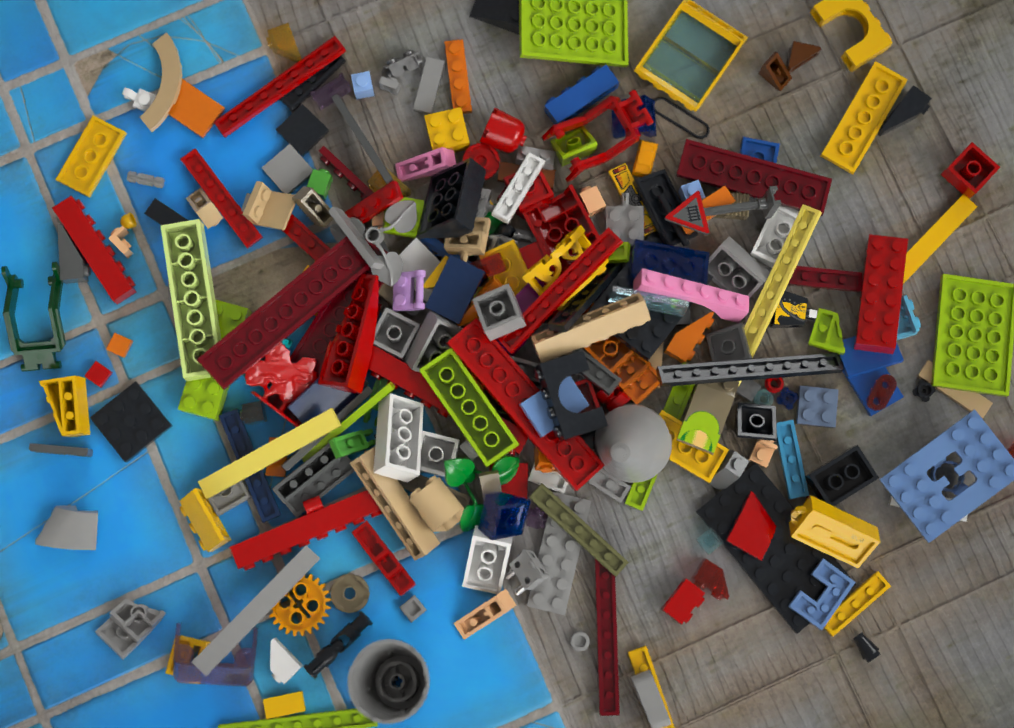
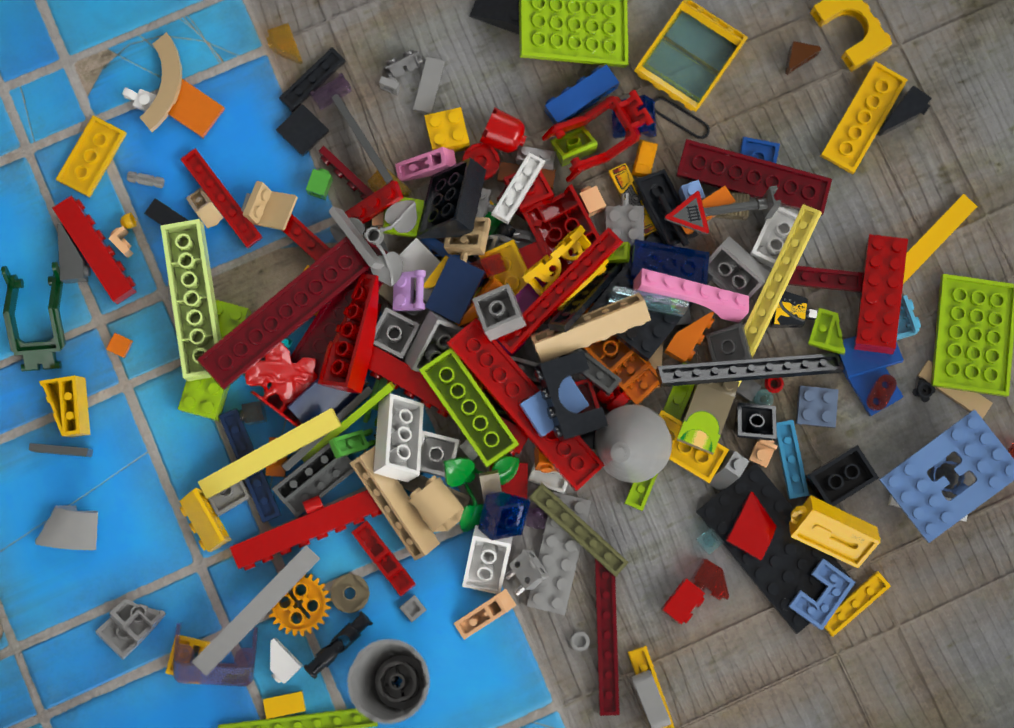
red tile [85,361,113,388] -> none
black plate [90,381,172,463] -> none
red tile [214,36,346,138] -> none
light grey tile [262,144,313,194] -> none
dark tan brick [292,186,333,227] -> none
light blue brick [351,71,375,100] -> none
orange plate [445,39,472,114] -> none
light grey plate [588,468,631,504] -> none
reddish brown slope [758,52,792,91] -> none
clear blue plate [776,387,799,410] -> none
black cone [853,632,880,663] -> none
red brick [940,142,1000,199] -> none

